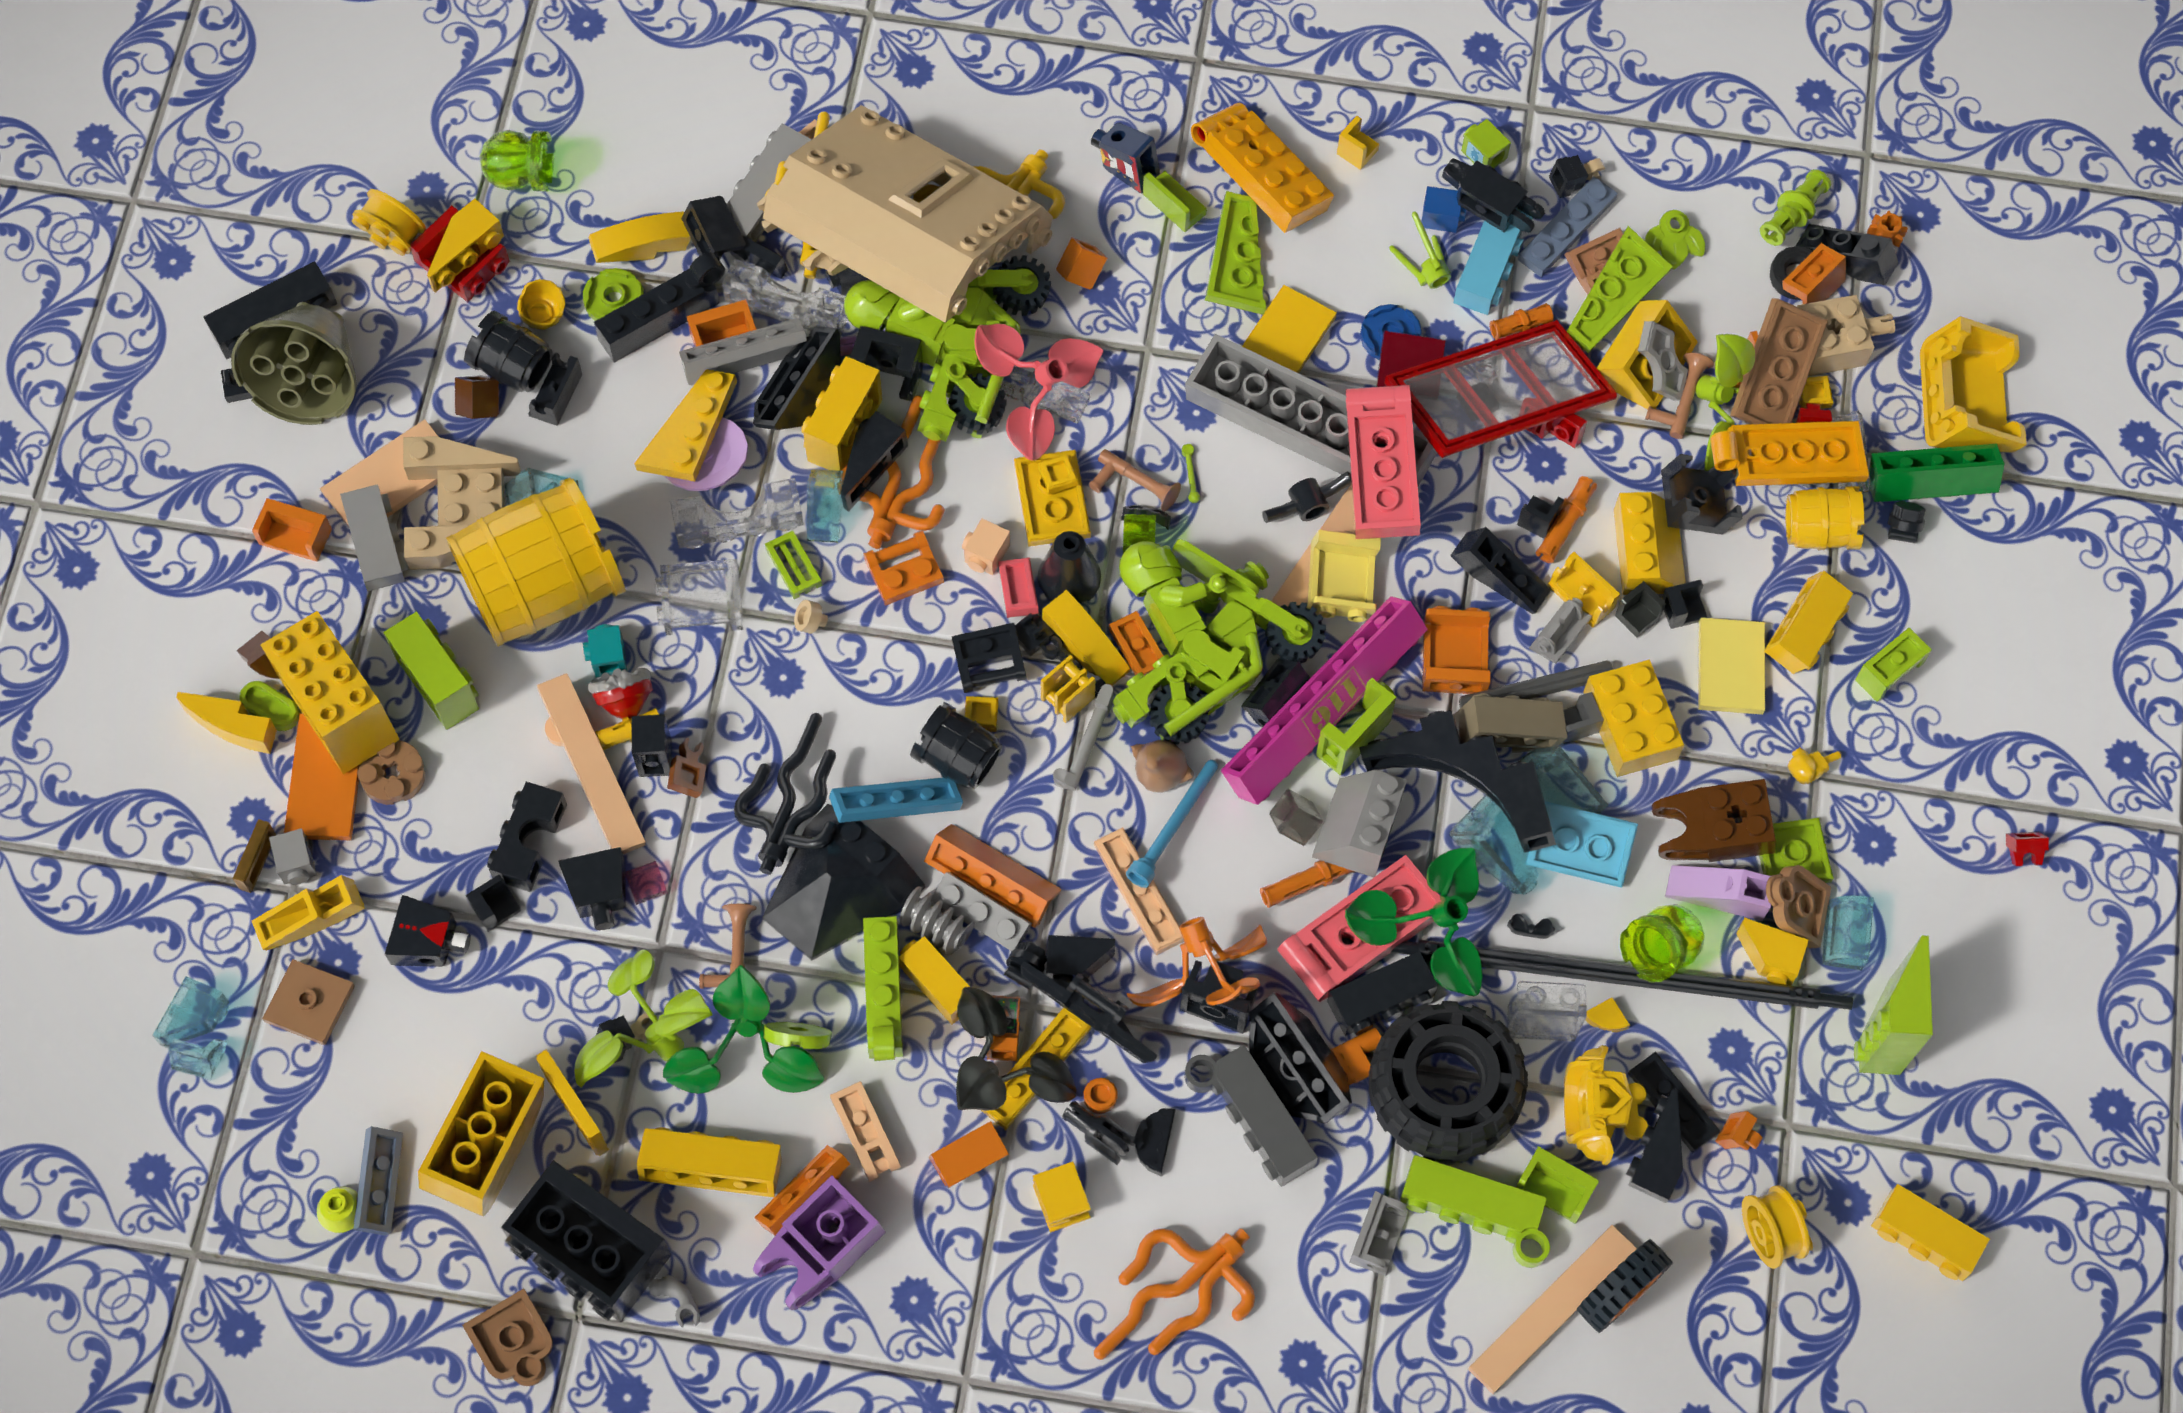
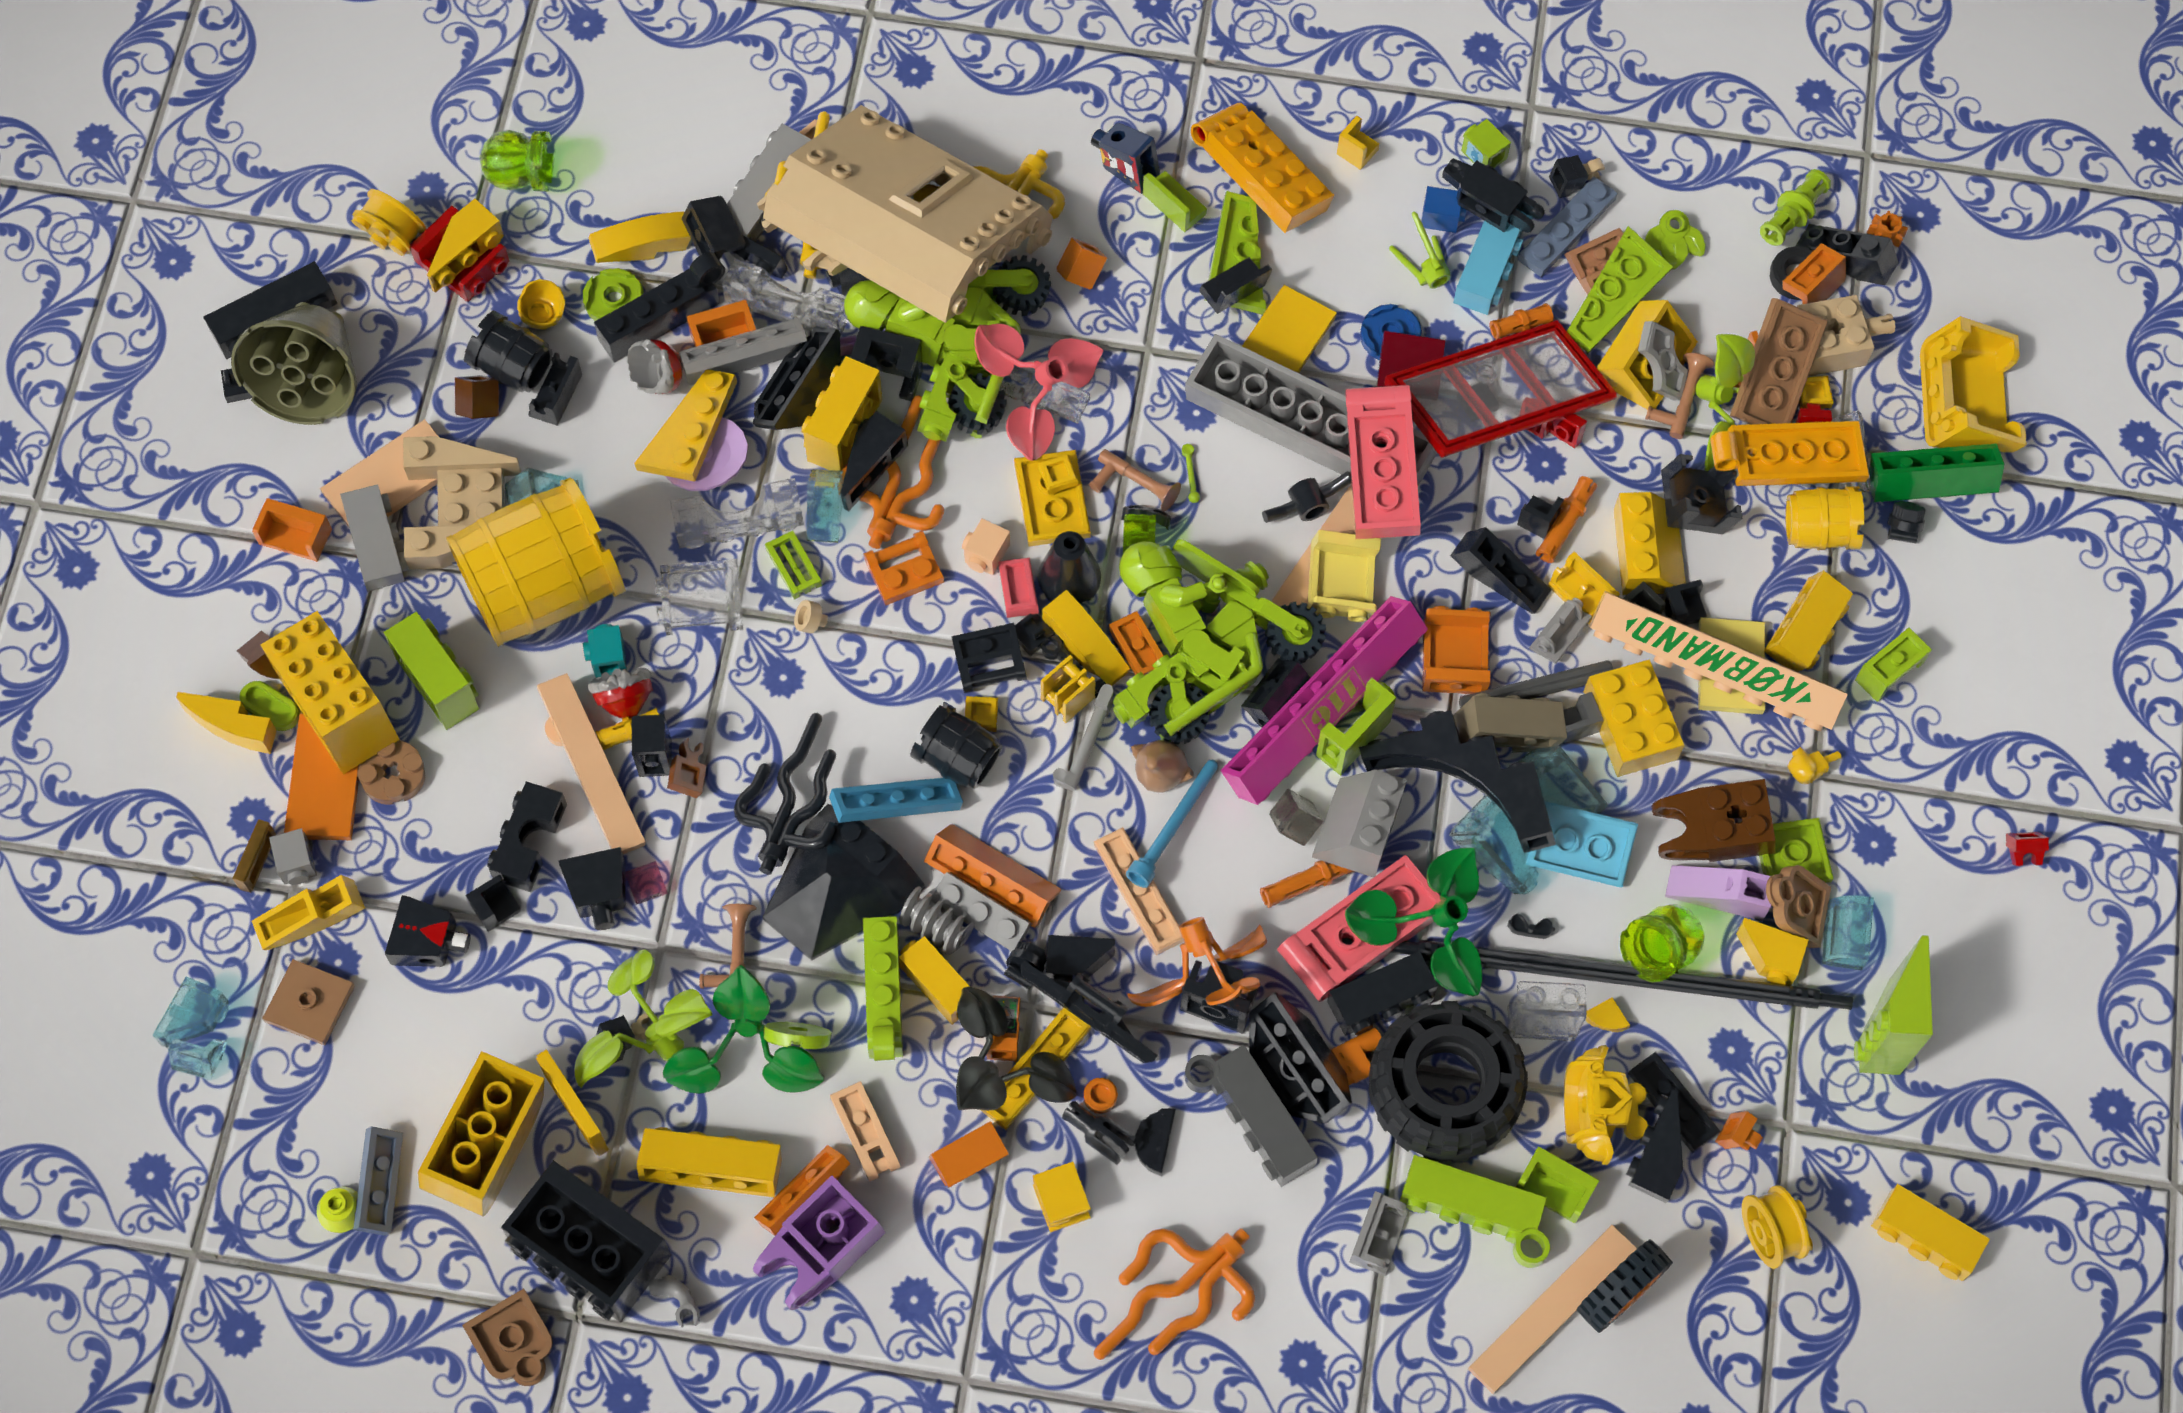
none -> light grey hair [627,339,682,394]
none -> black panel [1199,257,1272,314]
none -> light nougat brick [1589,591,1848,732]

